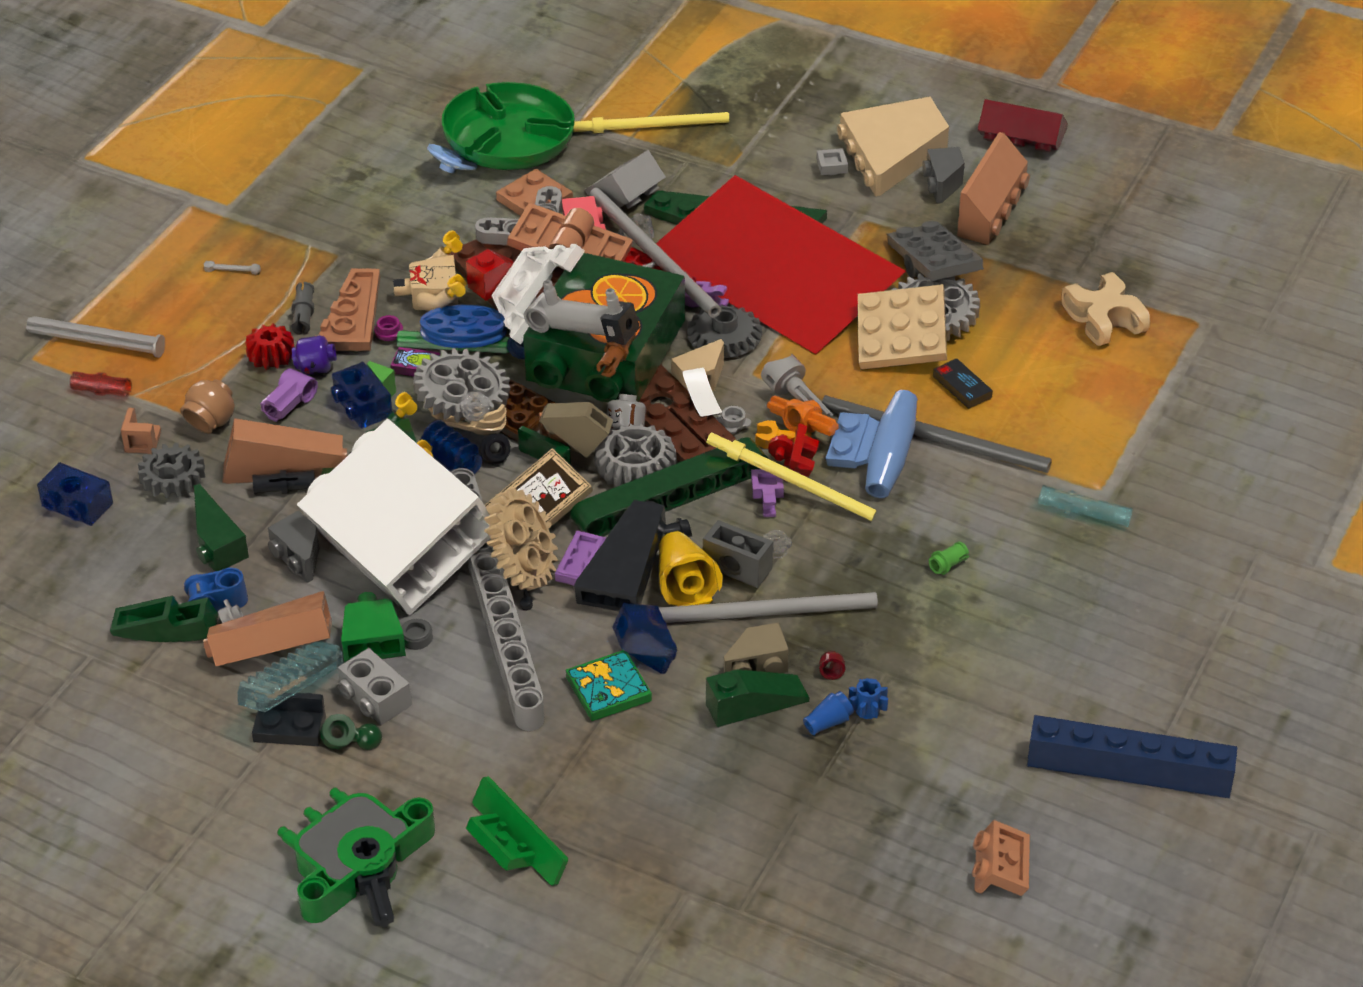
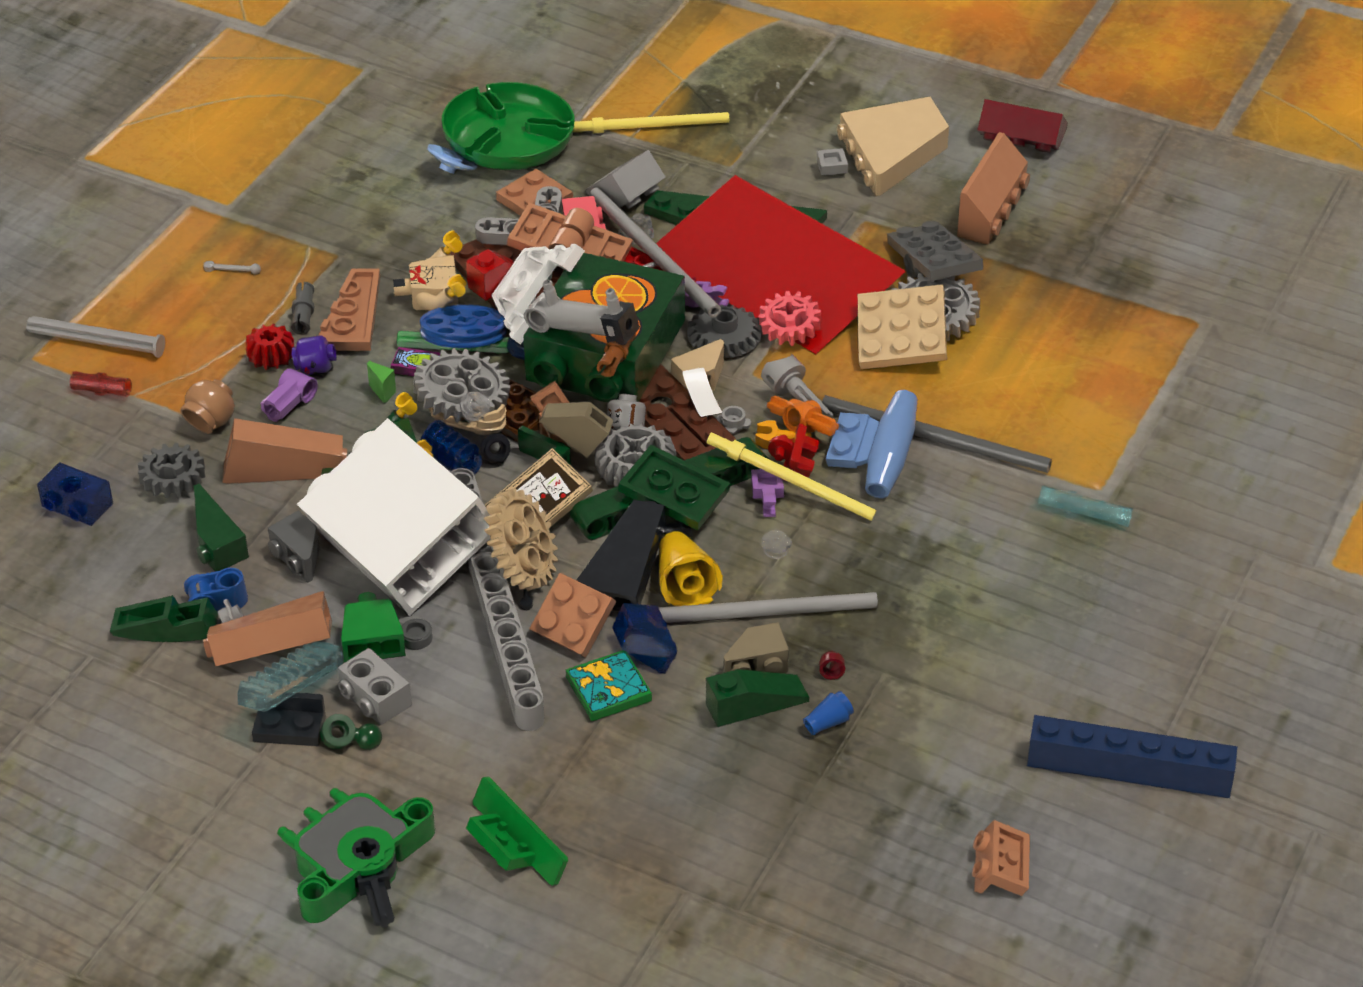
nougat panel [121,408,161,454] -> none
black pin [252,470,315,494] -> none
clear blue brick [330,362,392,429] -> none
magenta plate [374,315,403,341] -> none
medium lavender plate [555,531,606,585] -> none
dark grey brick [703,520,774,588] -> none
blue gear [848,678,888,719] -> none
dark grey slope [922,147,965,204] -> none
bright green pin [929,541,969,575] -> none
black tile [933,358,993,409] -> none
tan piece [1062,272,1150,346] -> none
none -> nougat plate [529,573,616,658]
none -> nougat tile [530,381,570,413]
none -> dark green plate [618,445,730,530]
none -> coral gear [759,291,821,346]

